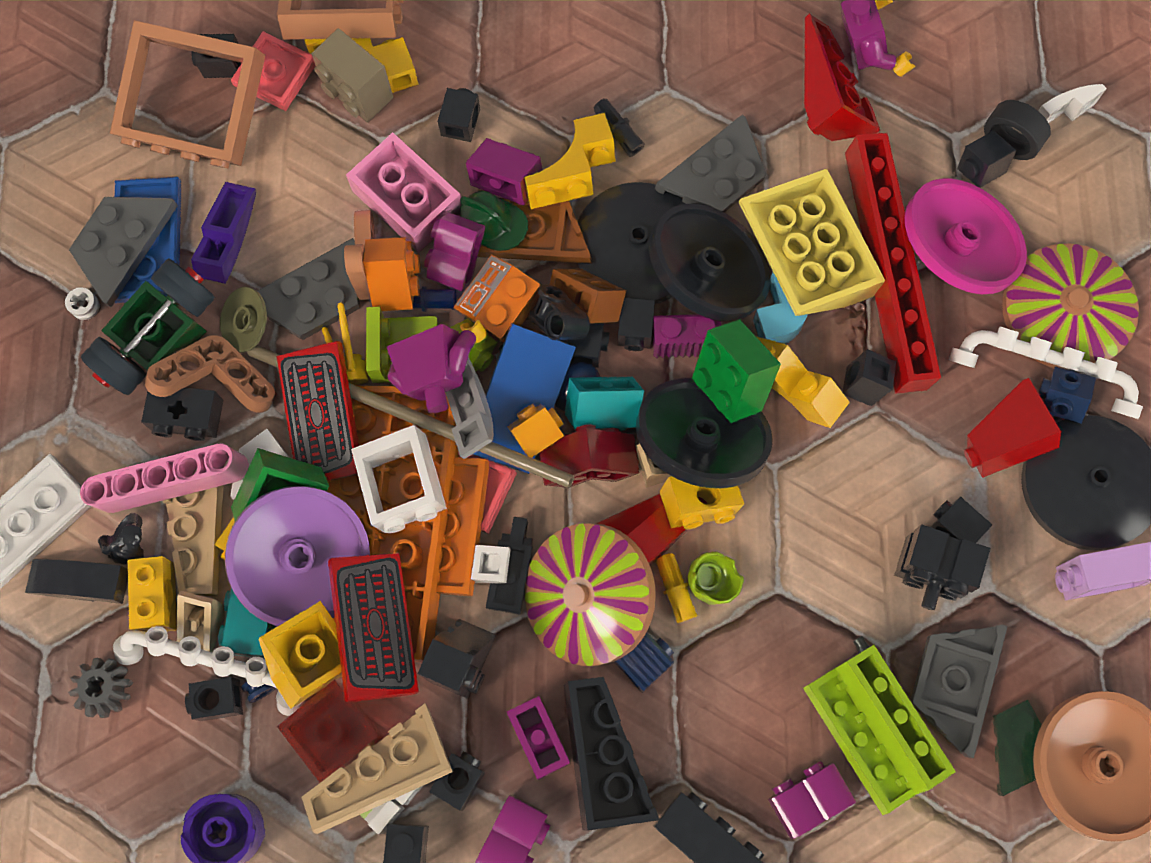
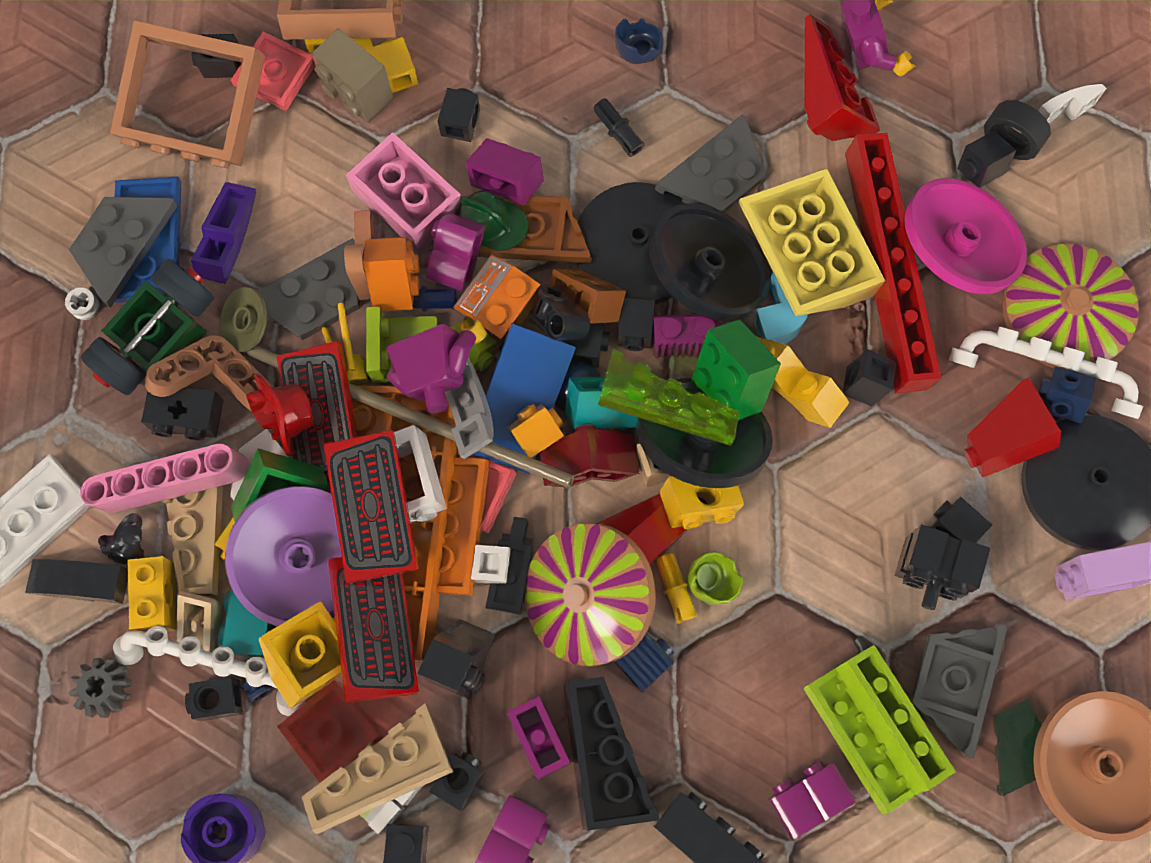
yellow arch [524,113,616,209] -> none
none -> red hat [246,373,315,456]
none -> tile [323,430,419,584]
none -> clear neon green wing [598,348,739,446]
none -> dark blue hair [615,18,663,64]

